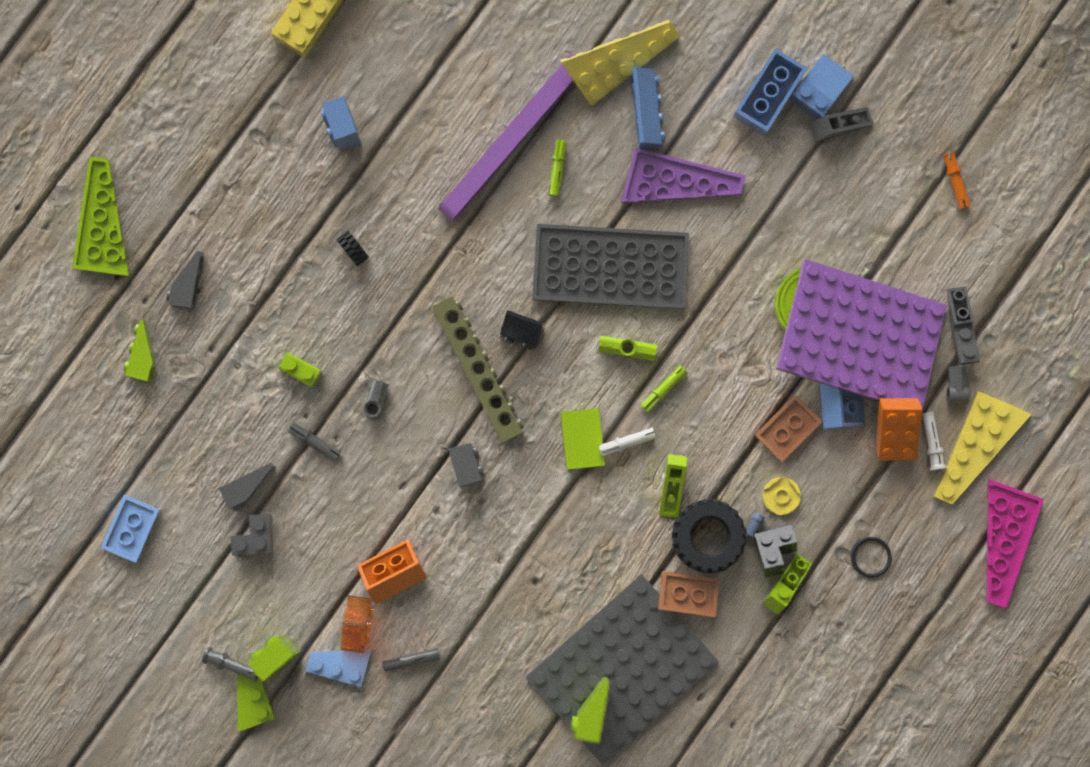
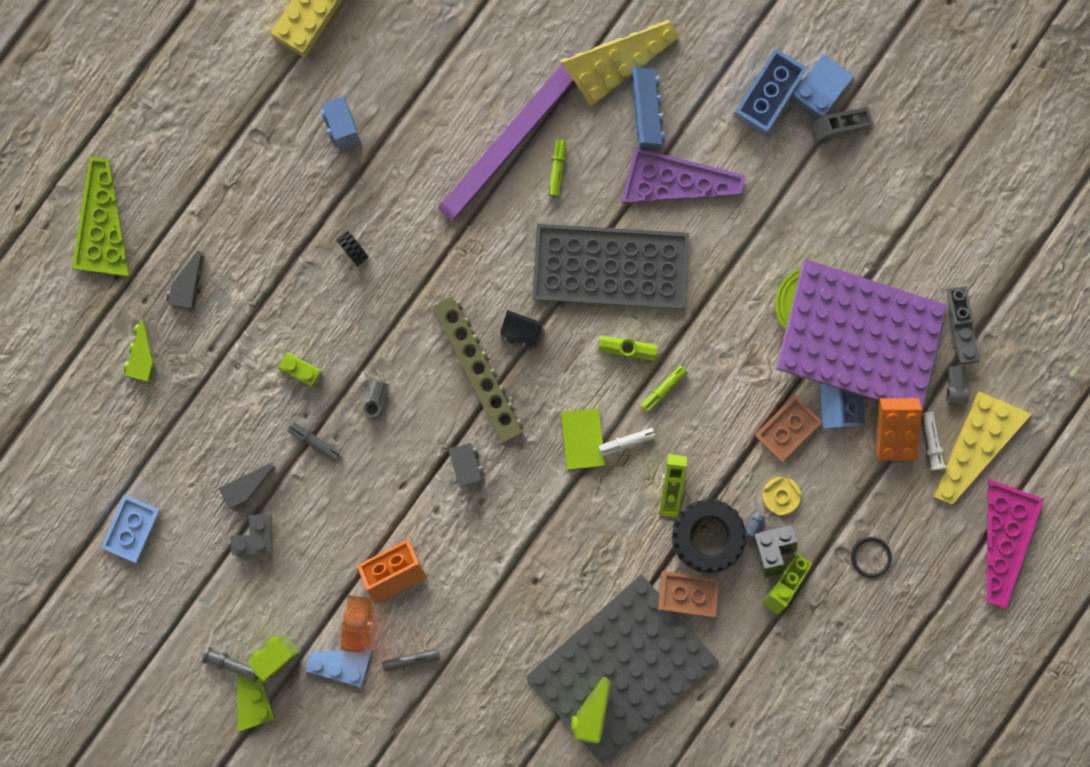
orange pin [942,151,971,210] -> none

